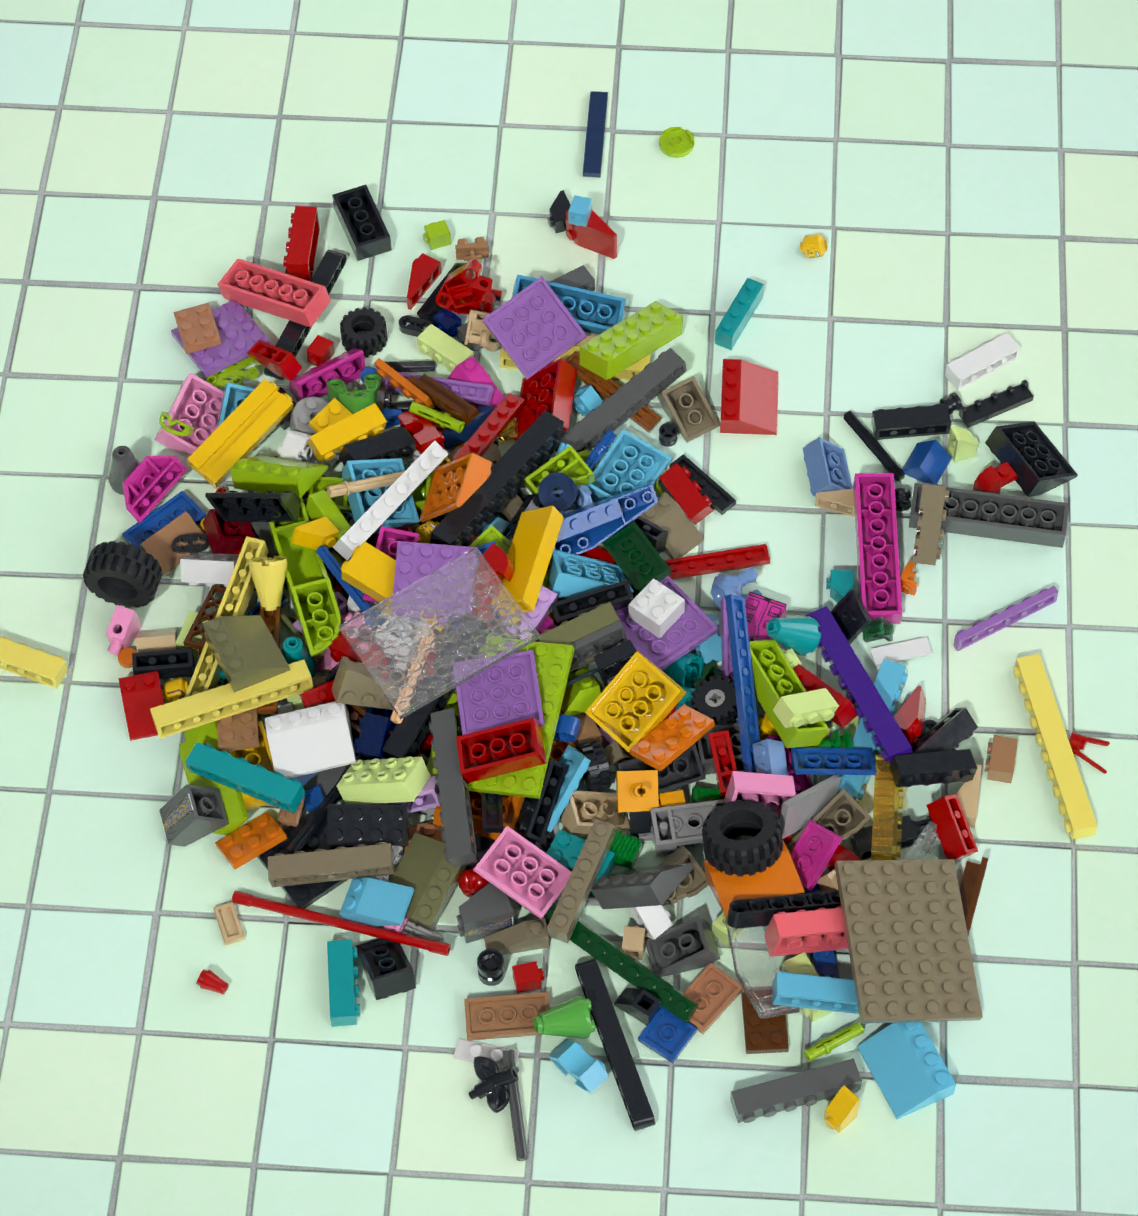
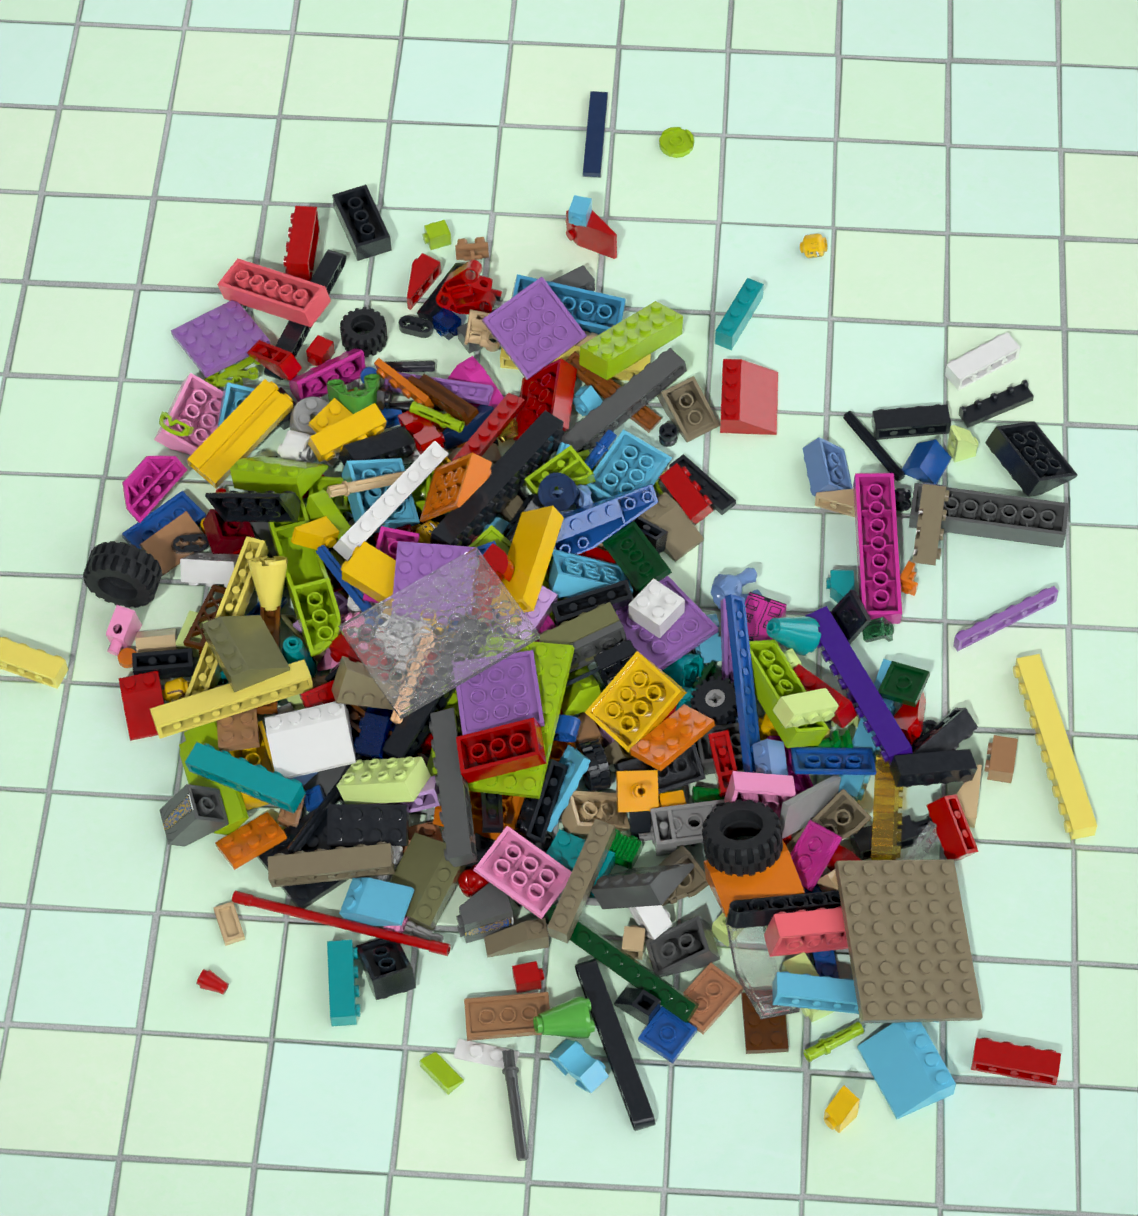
dark grey cone [109,446,140,495] -> none
nougat plate [173,302,222,354] -> none
yellowish green brick [417,324,474,373] -> none
black plant [469,1056,519,1113] -> none
black wheel [477,949,505,986] -> none
black slope [547,190,570,234] -> none
red plate [664,544,770,580] -> none
dark grey brick [730,1058,862,1123] -> none
white piece [870,637,932,666] -> none
black wheel [939,392,963,415] -> none
reddish brown fence [959,857,988,937] -> none
red brick [973,462,1018,494] -> none
red plant [1069,732,1110,774] -> none
none -> lime slope [419,1052,464,1095]
none -> dark green plate [878,661,930,707]
none -> red brick [971,1037,1062,1085]

